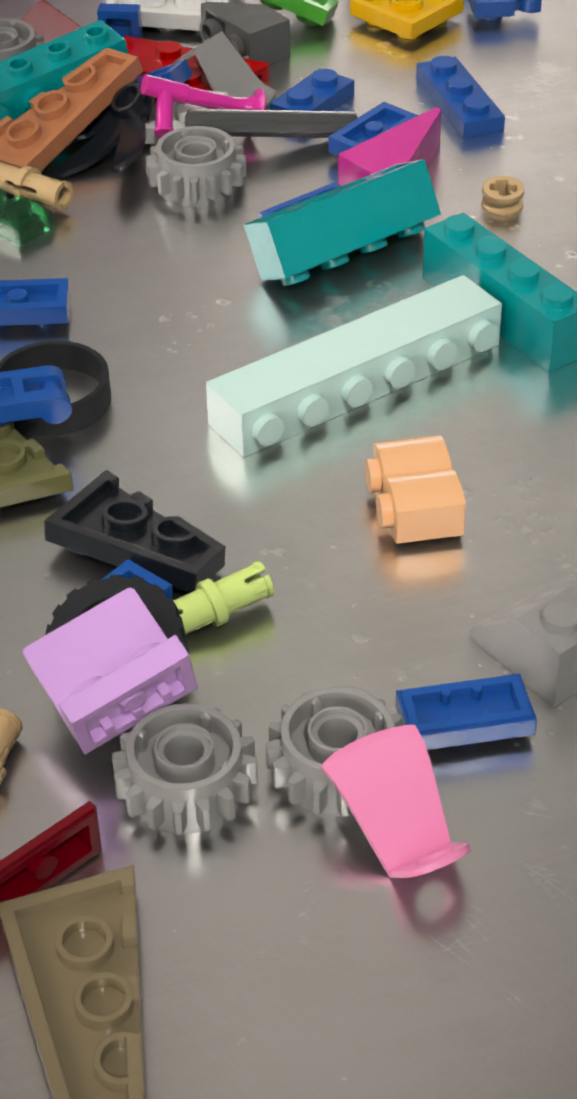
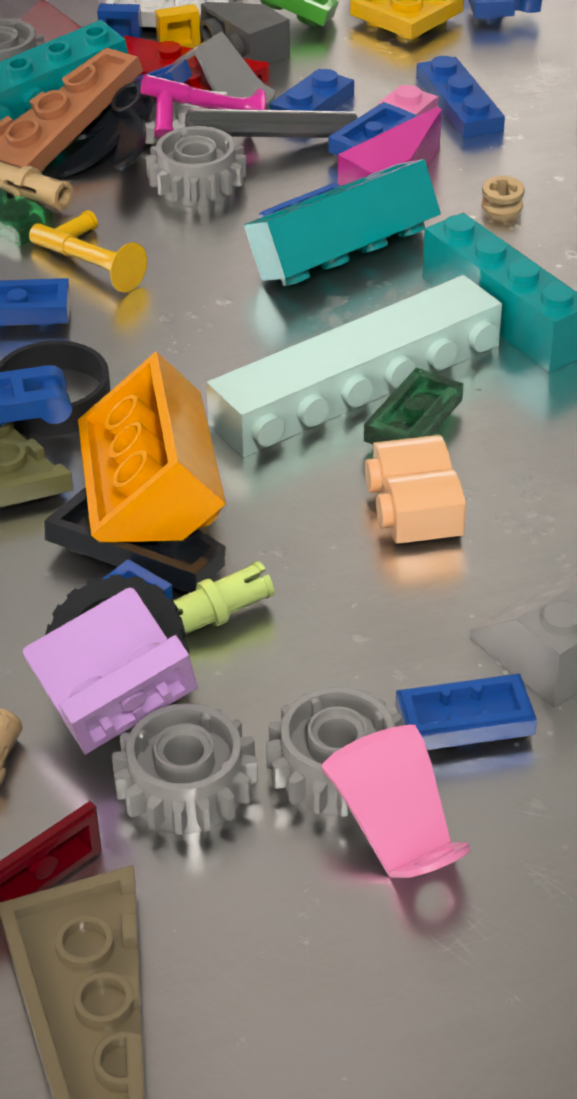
none -> yellow piece [29,210,147,293]
none -> light orange slope [78,351,226,542]
none -> yellow plate [155,4,201,48]
none -> clear green plate [364,367,463,445]
none -> bright pink plate [379,85,438,115]

